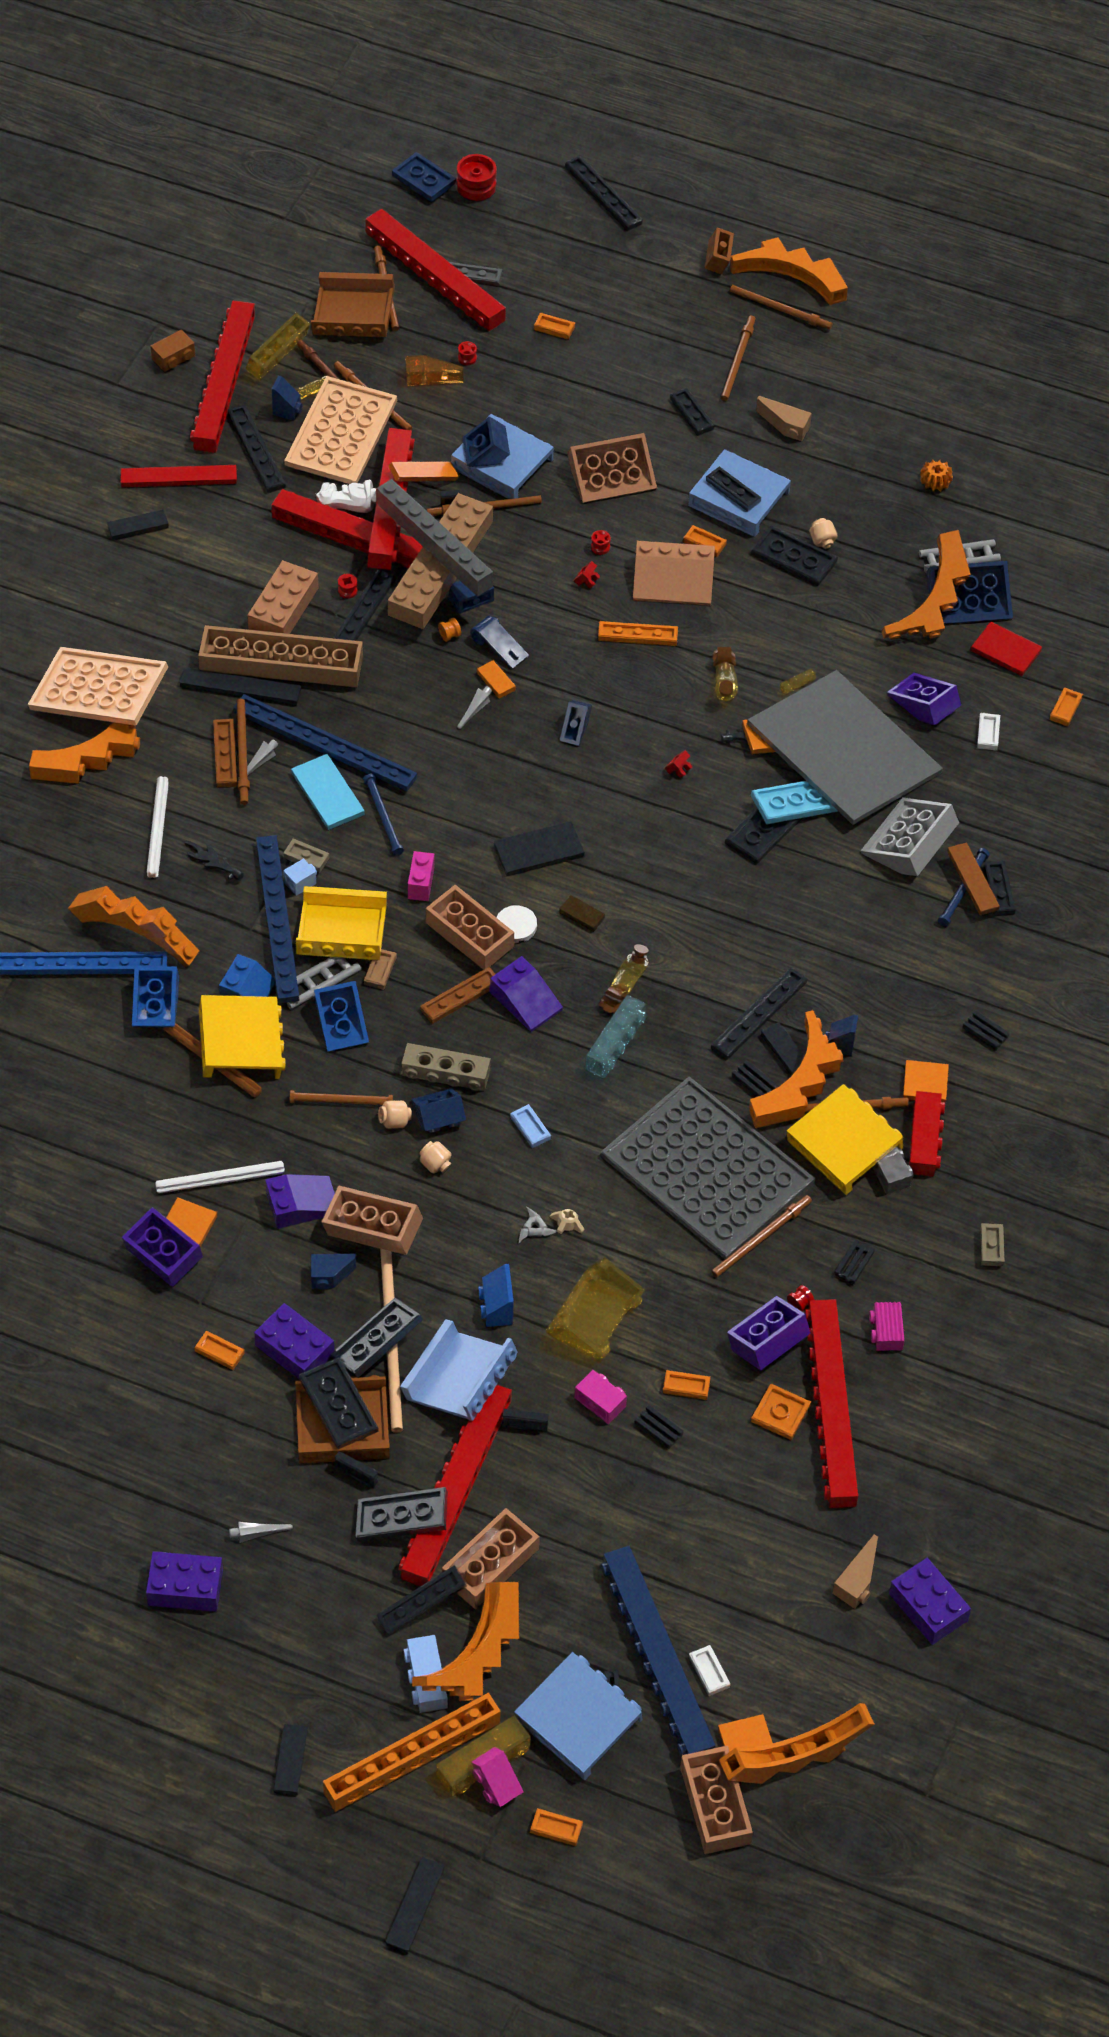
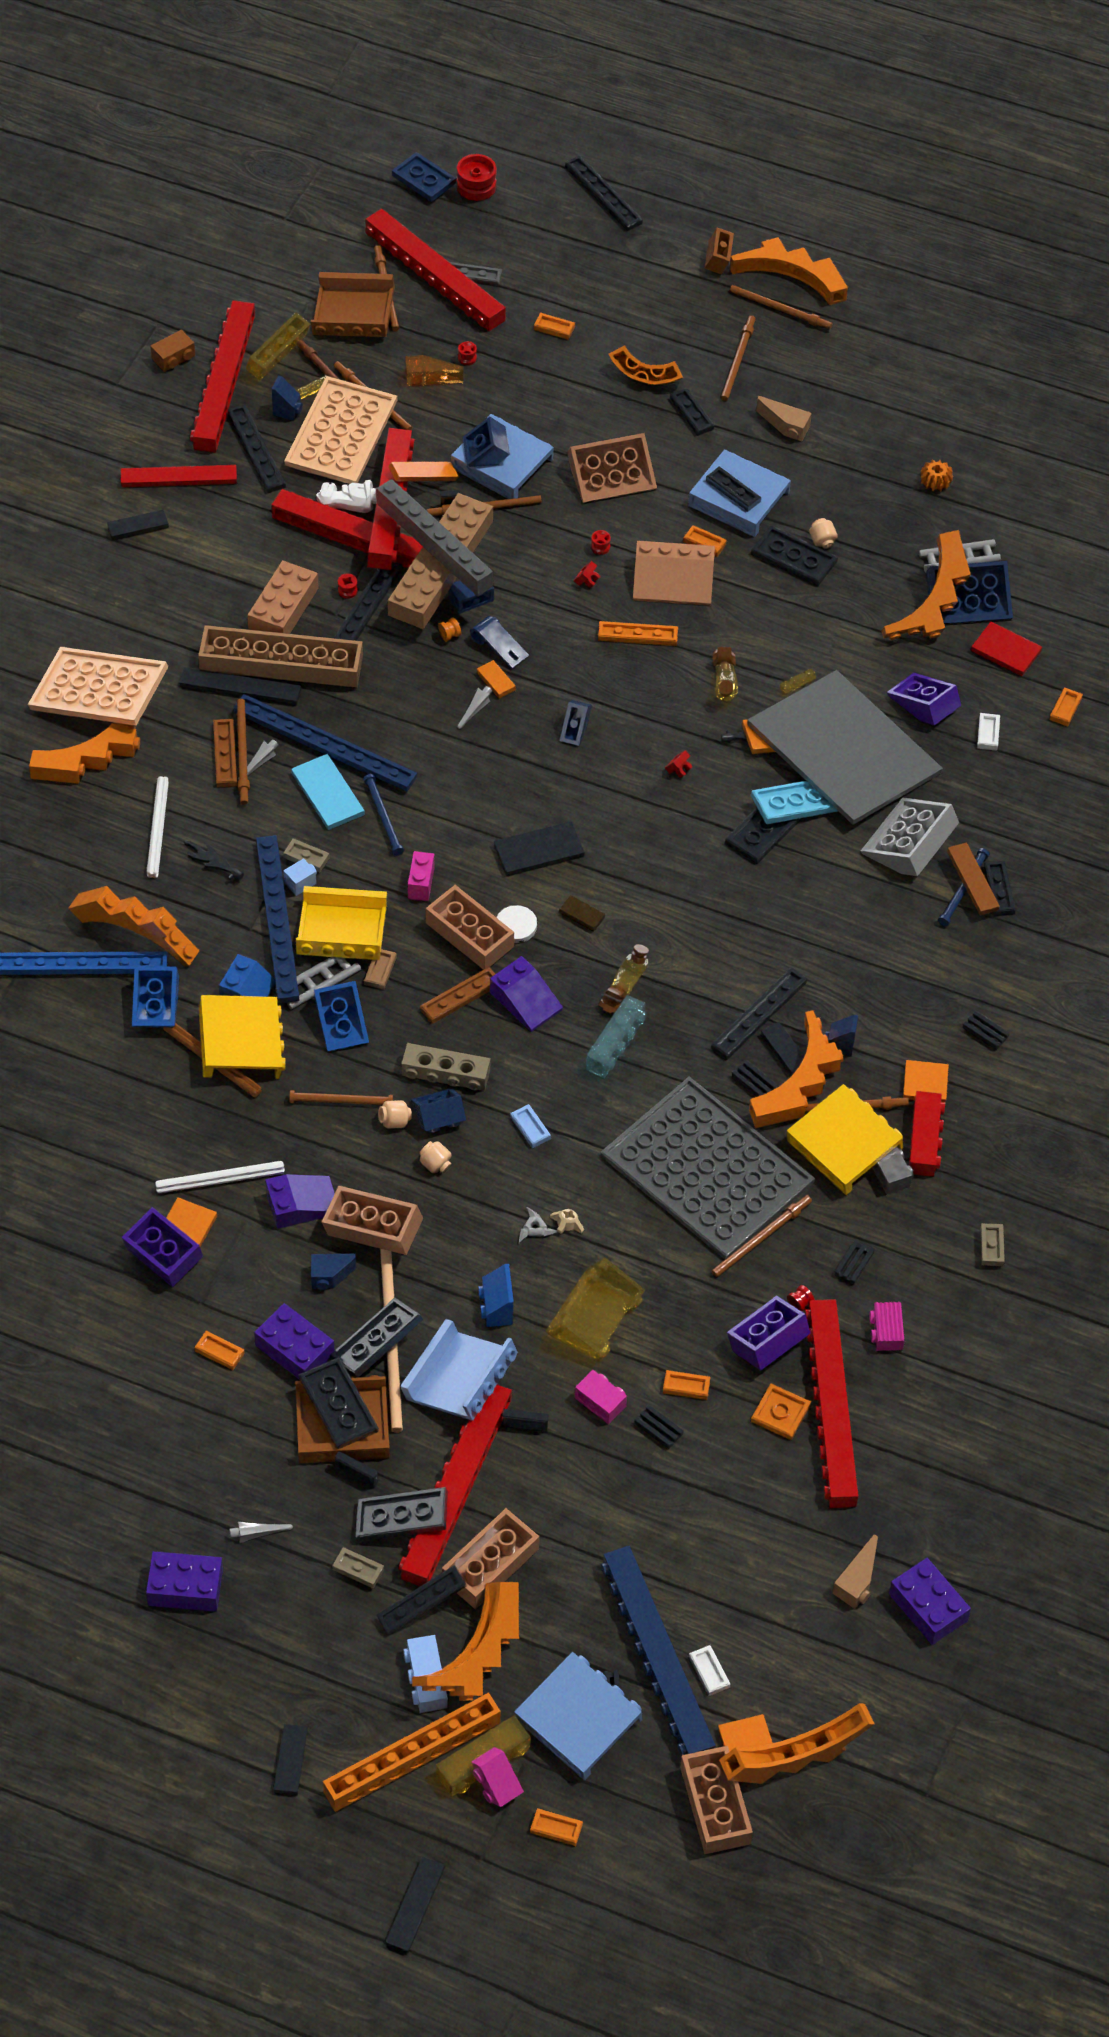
none -> dark tan plate [332,1547,384,1588]
none -> orange brick [608,345,684,385]

